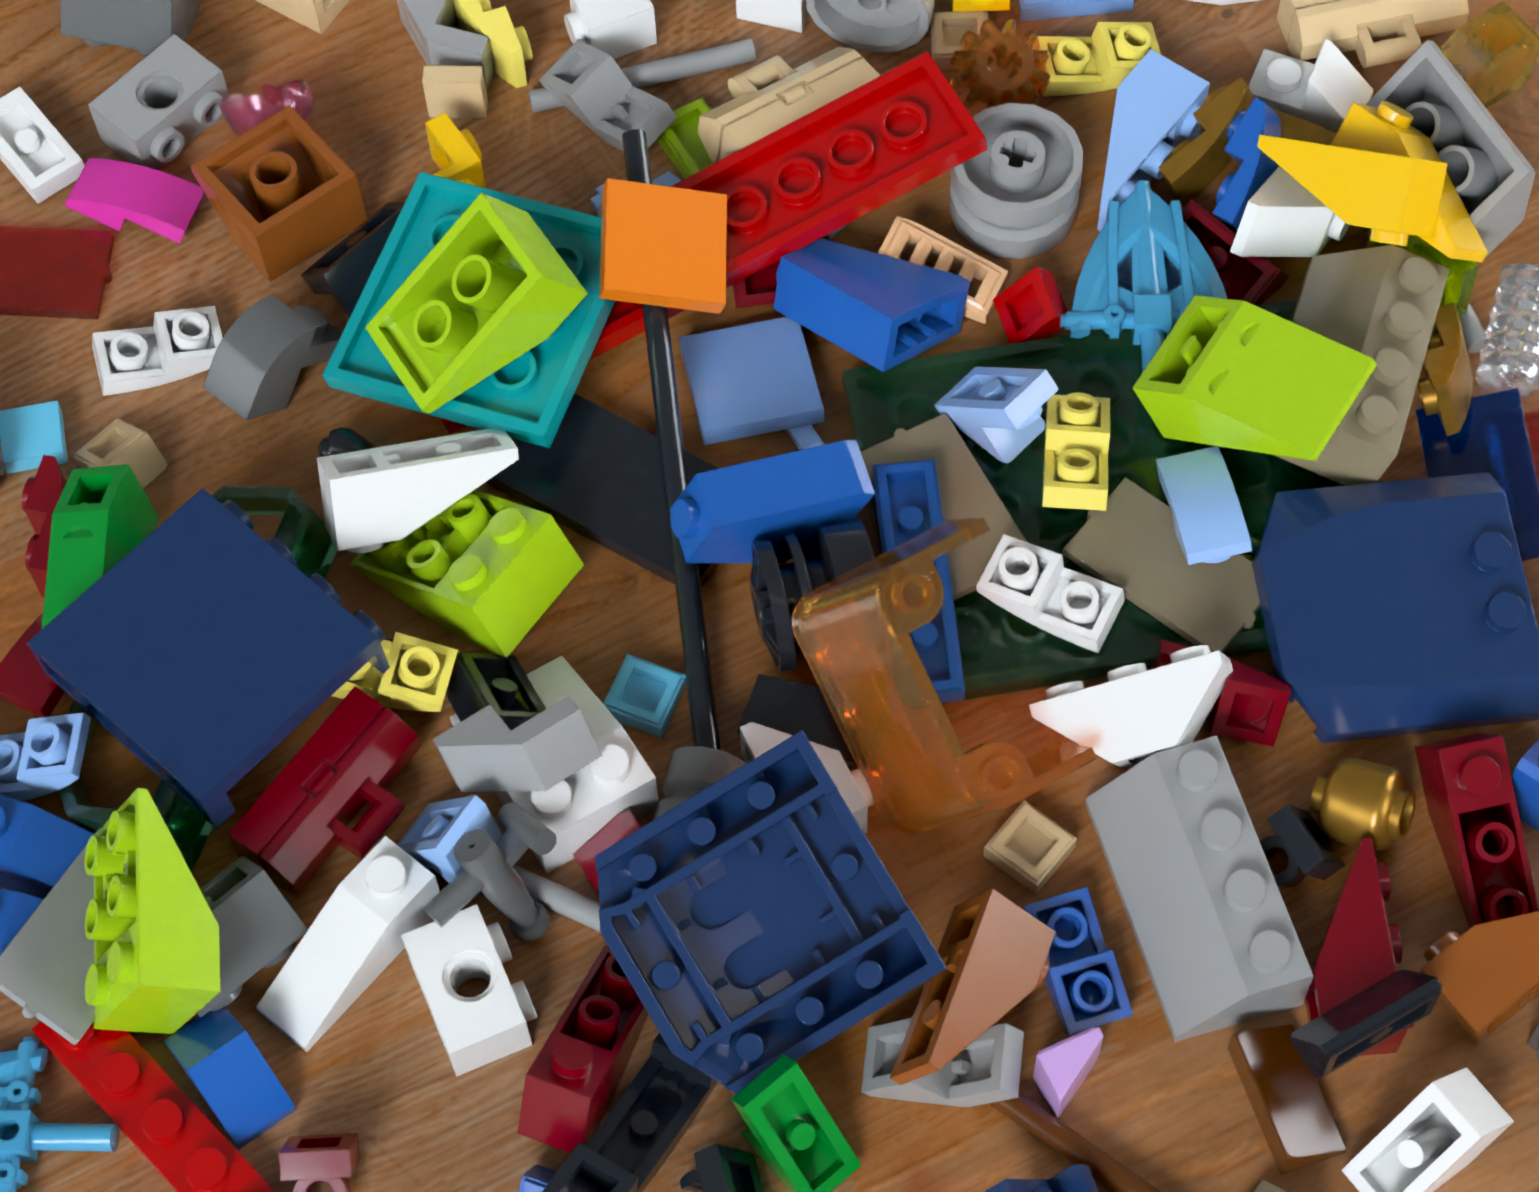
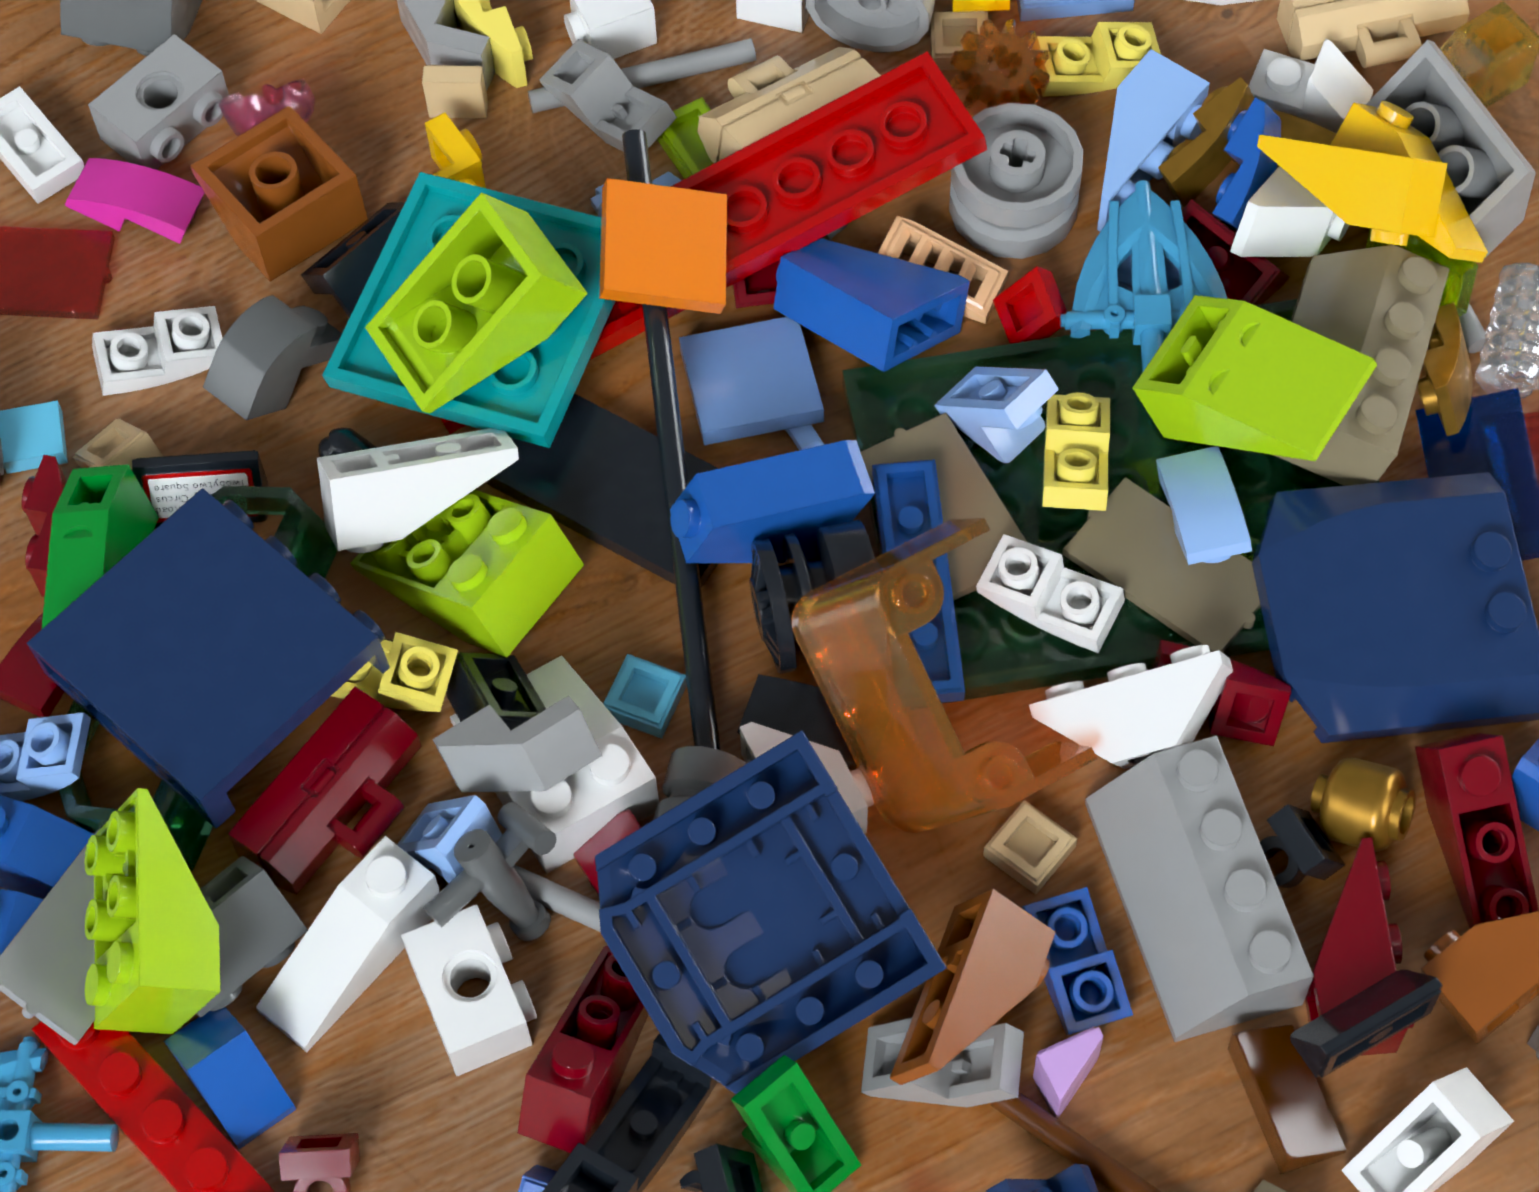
none -> slope [132,450,268,529]

